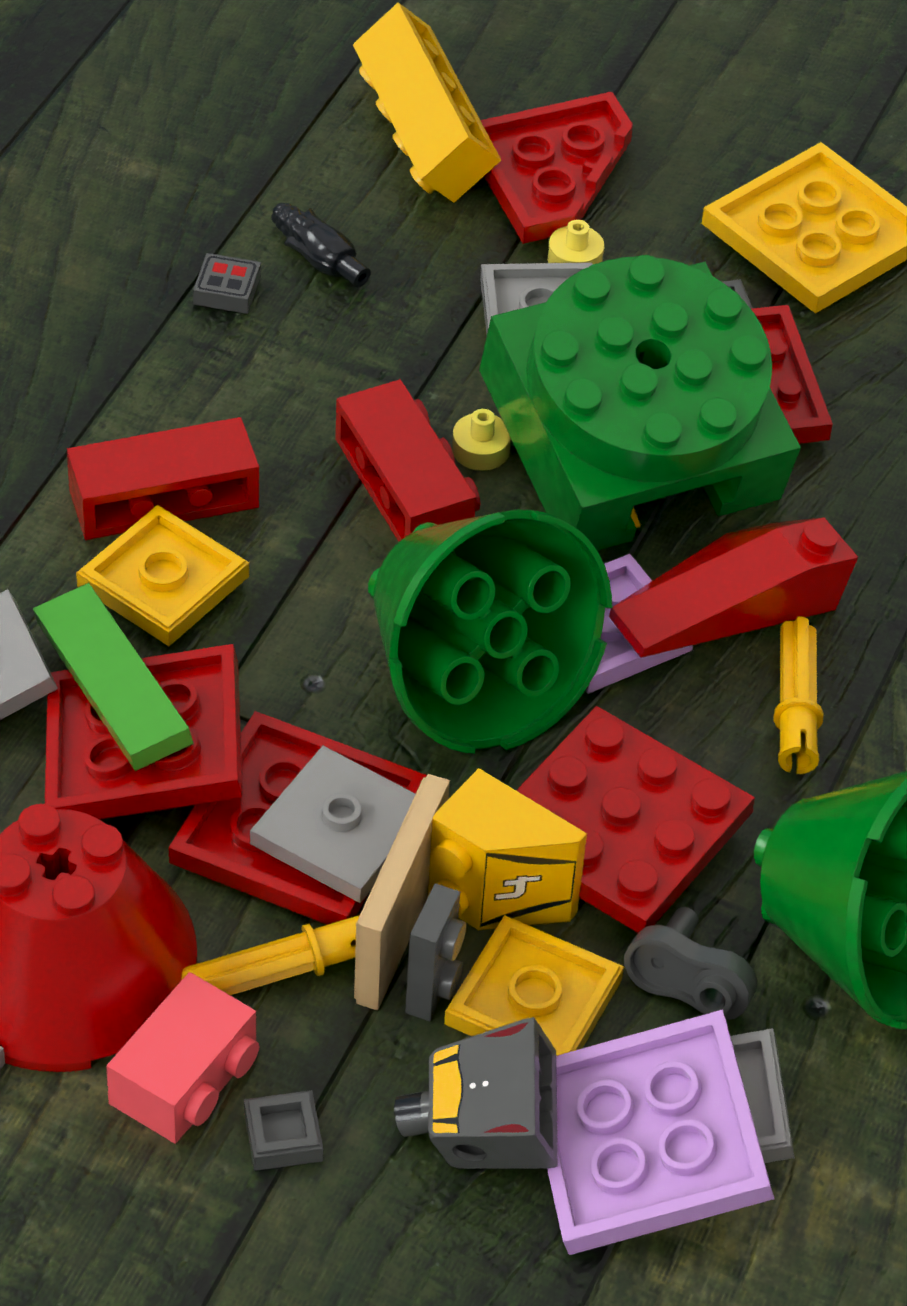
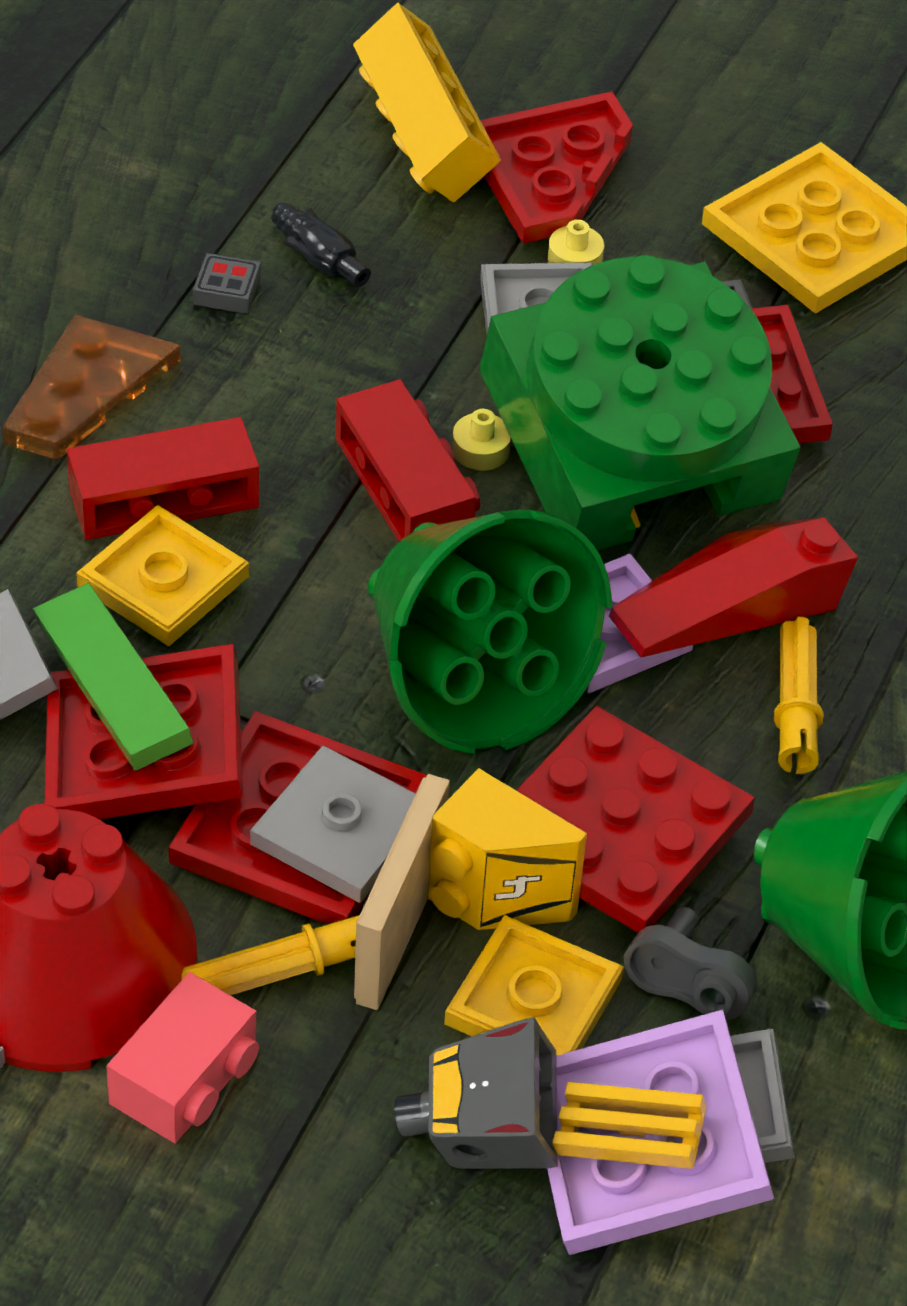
dark grey tile [244,1090,323,1171] -> none
dark grey plate [405,883,467,1021] -> none
none -> clear orange wing [2,314,181,460]
none -> yellow tile [552,1082,707,1169]

